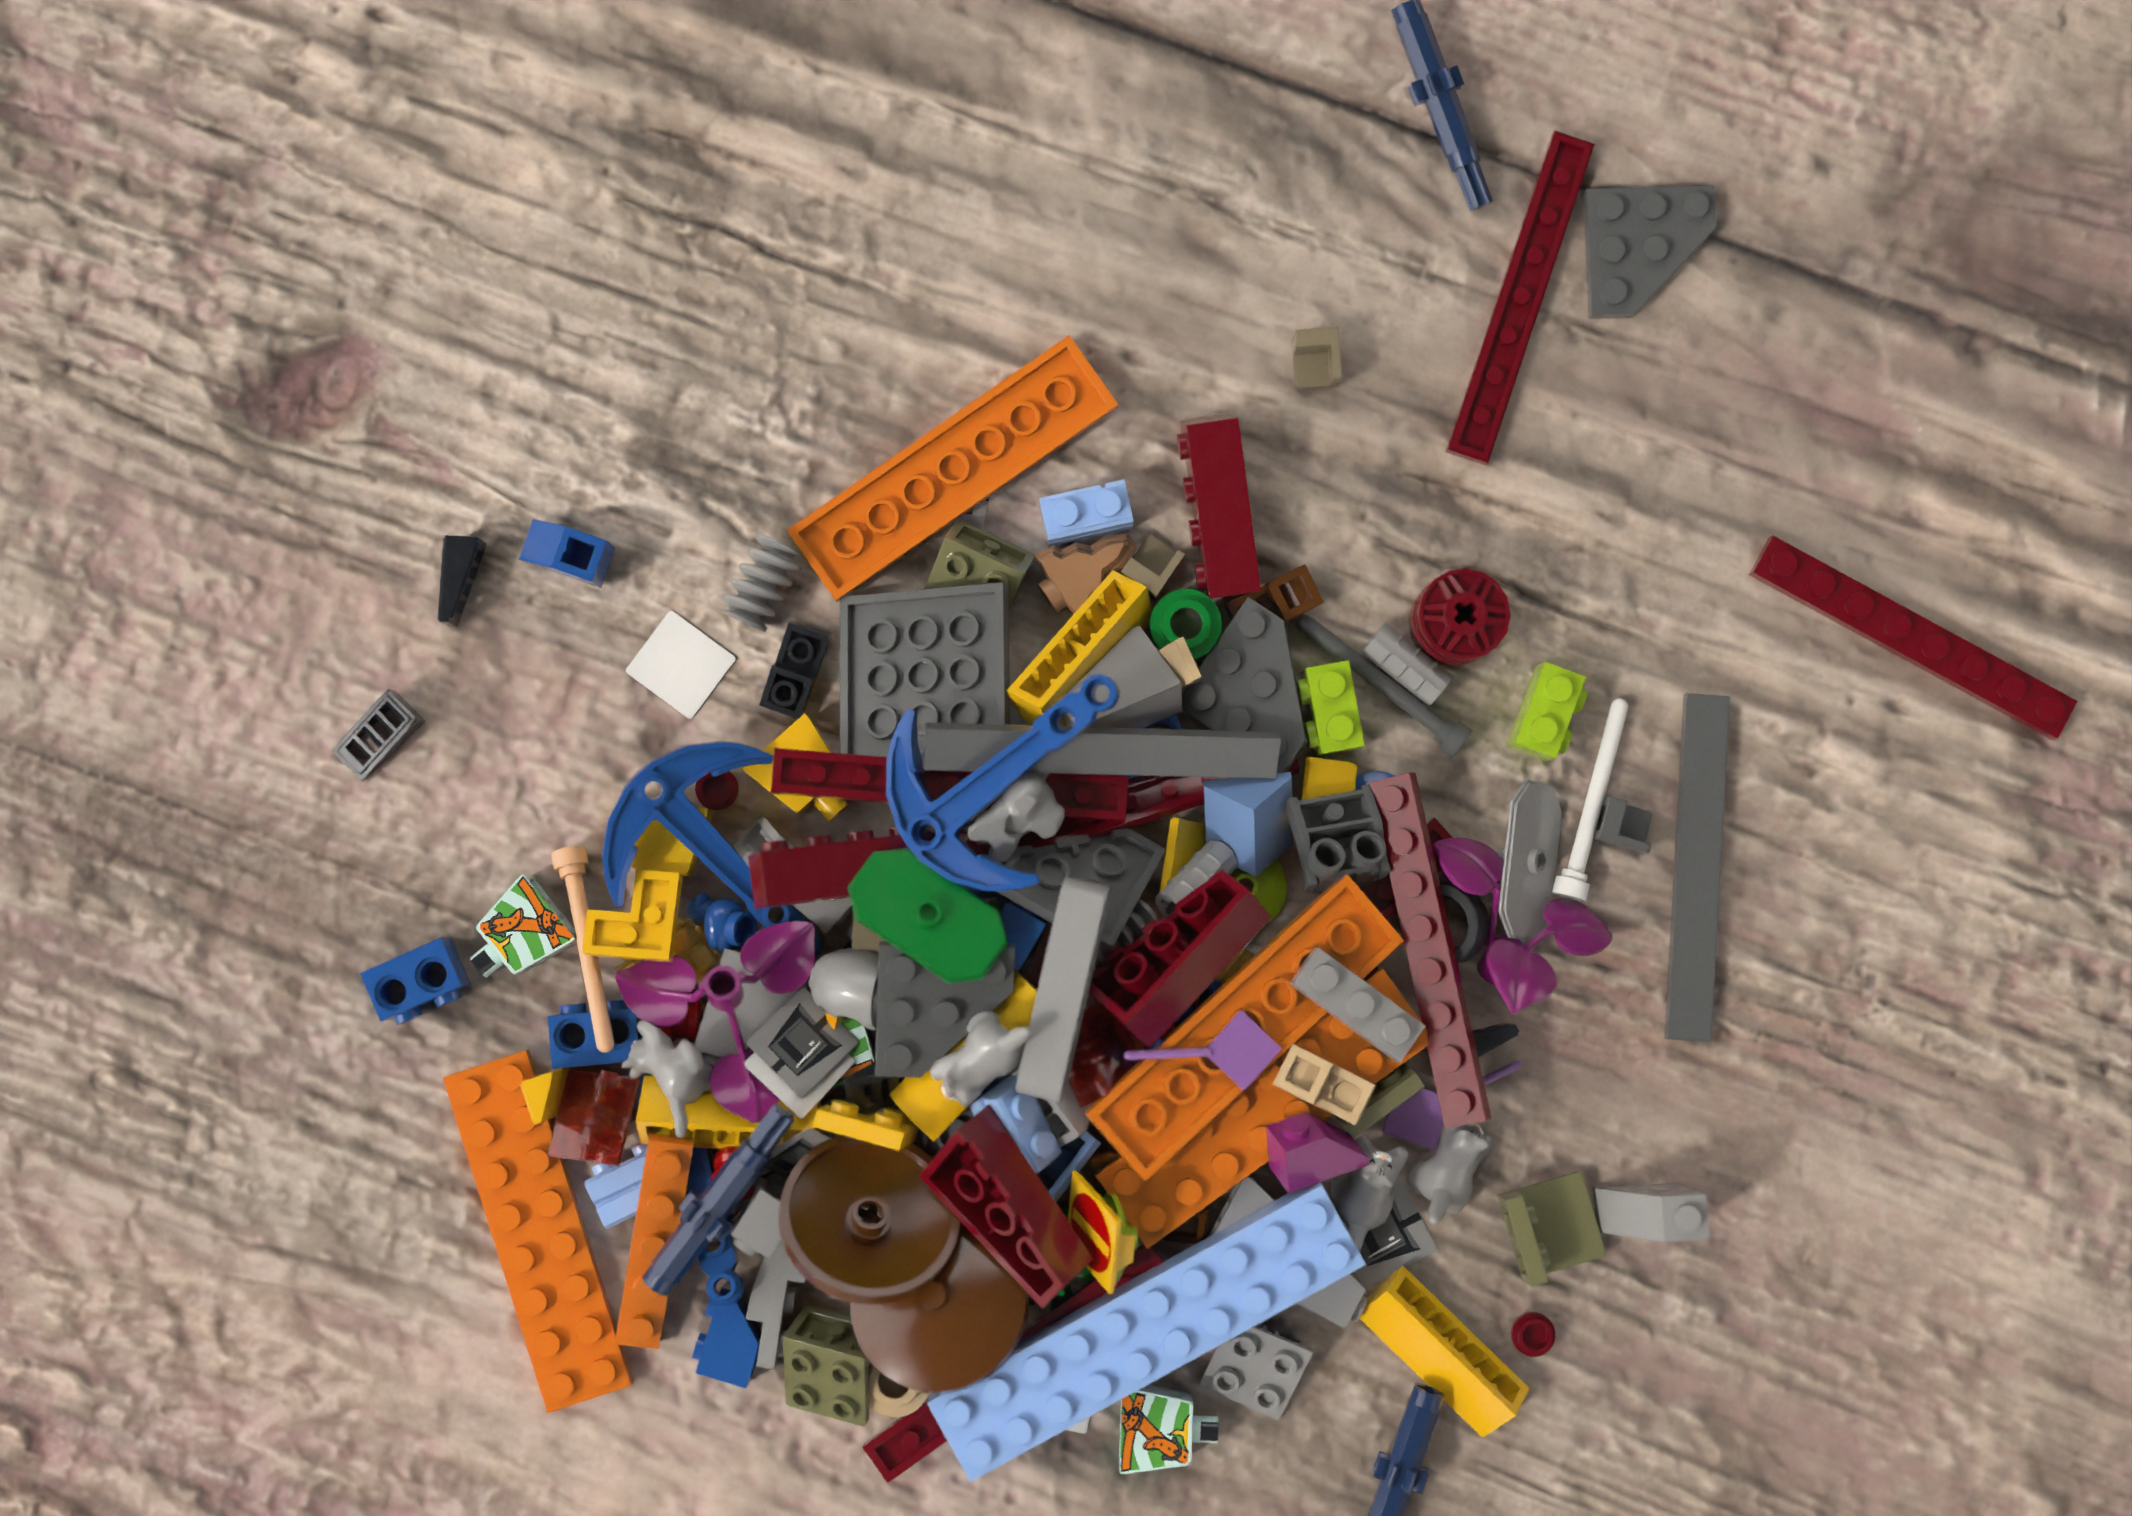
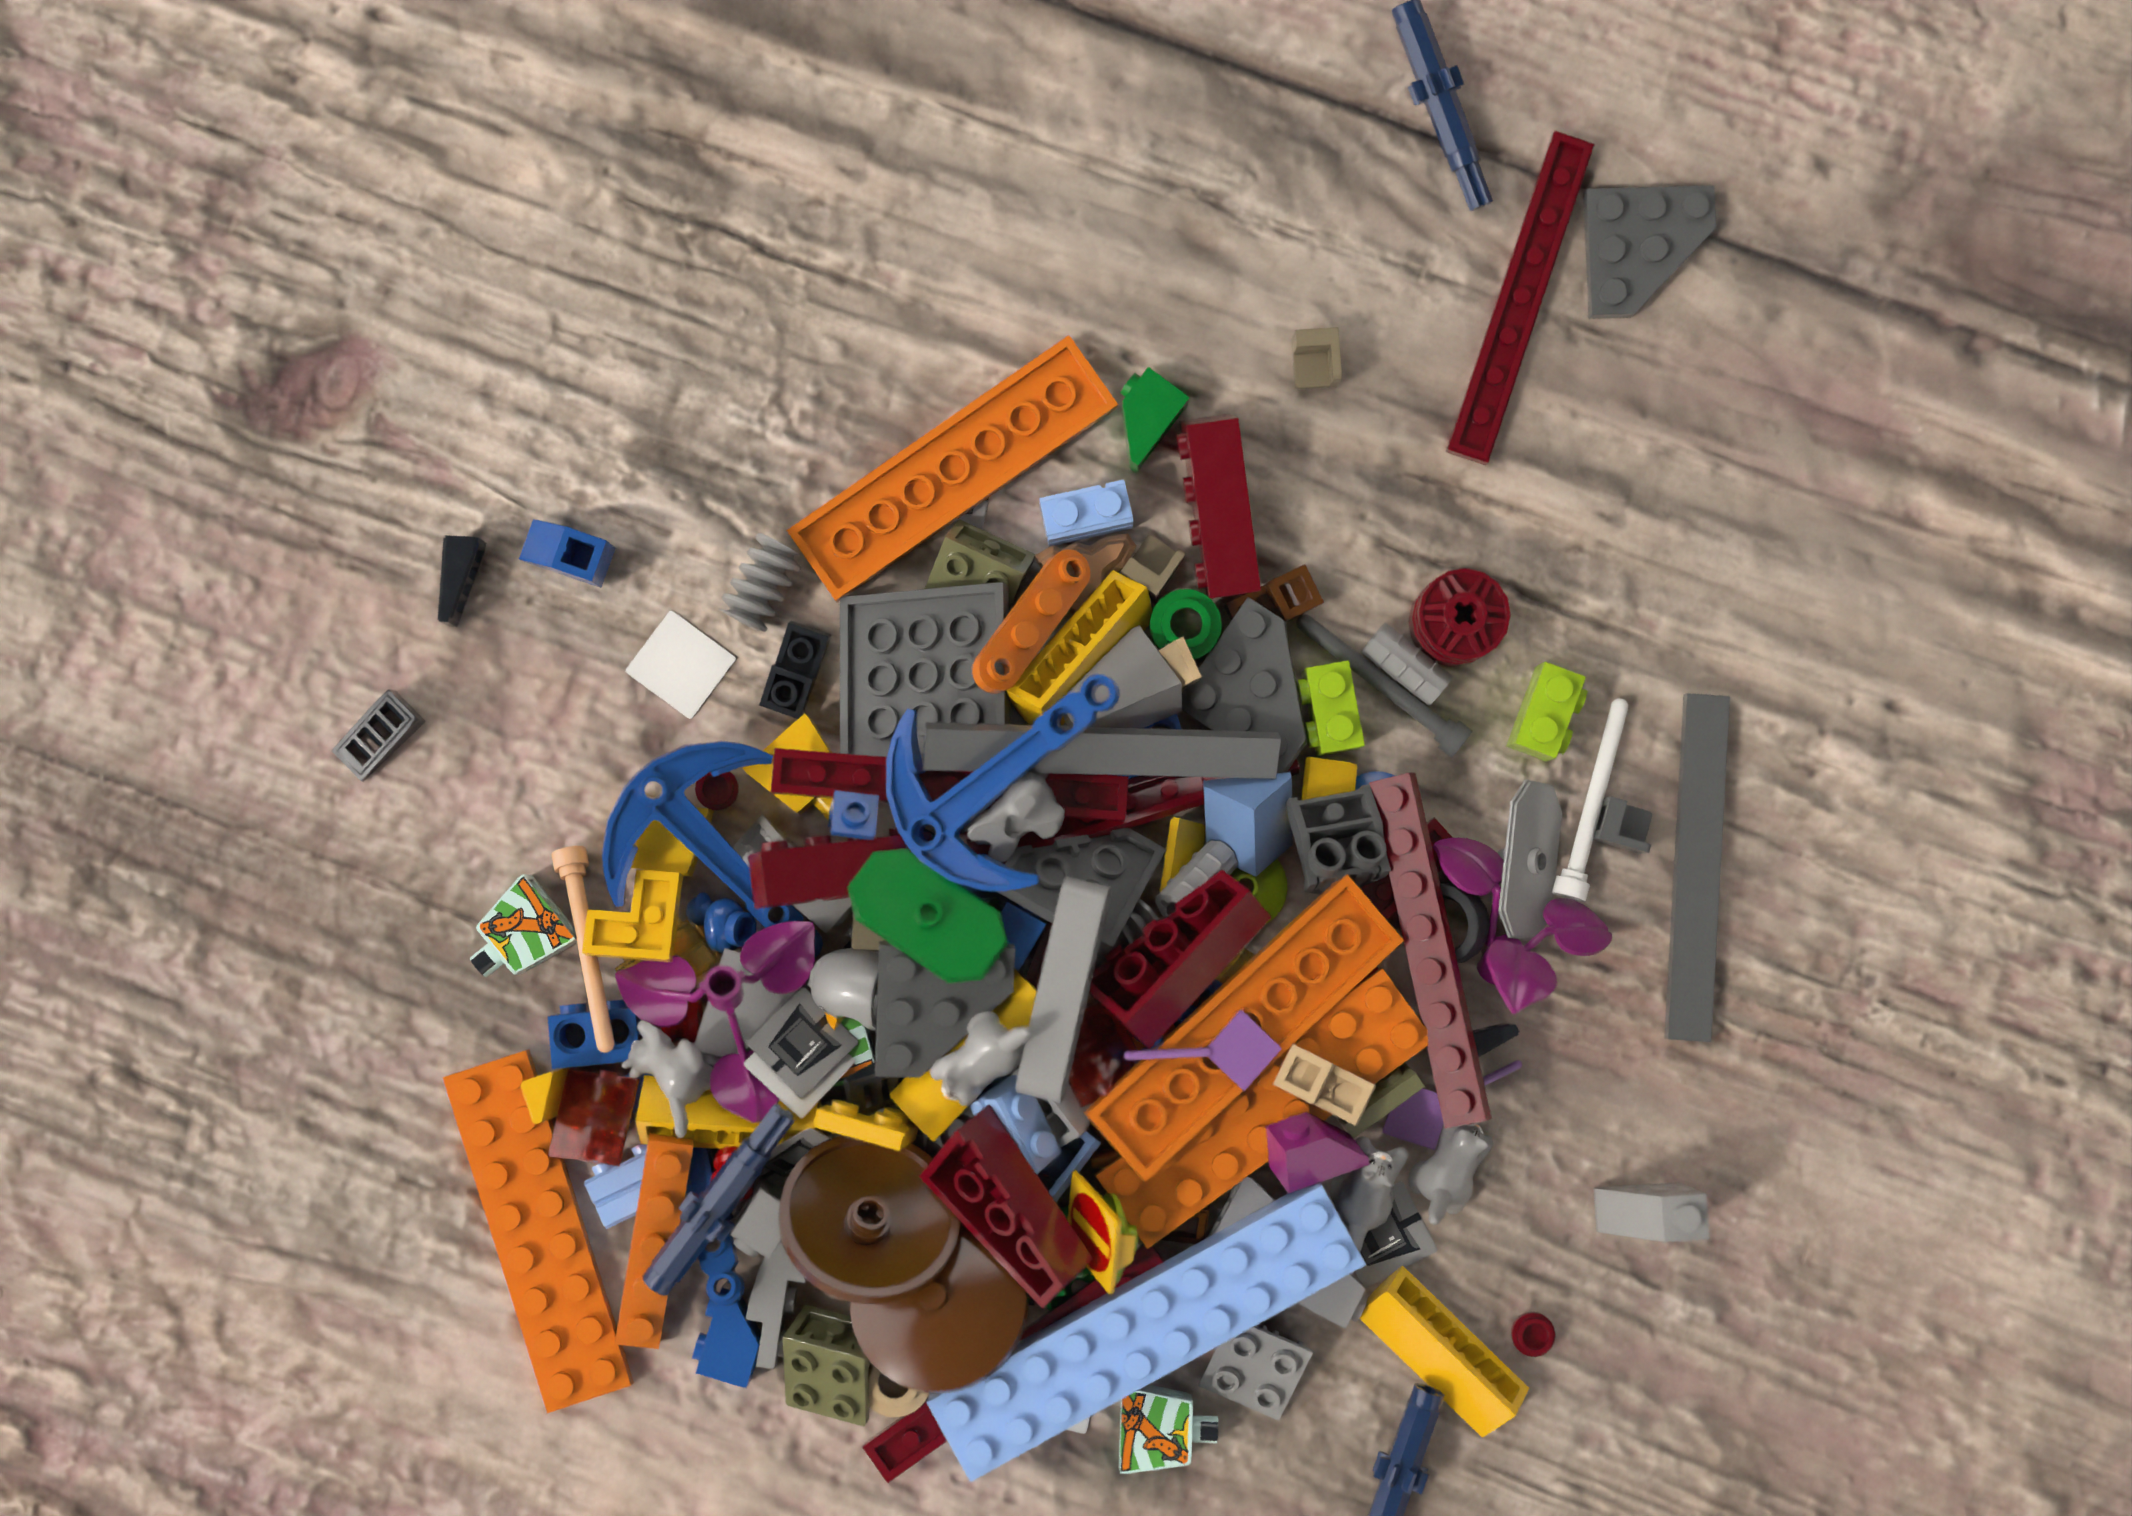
blue brick [360,937,472,1025] -> none
light grey plate [1289,947,1425,1063] -> none
olive bracket [1497,1171,1606,1287] -> none
dark red plate [1749,535,2078,740] -> none
none -> blue bracket [828,791,879,840]
none -> orange plate [972,549,1091,694]
none -> green slope [1120,367,1190,473]

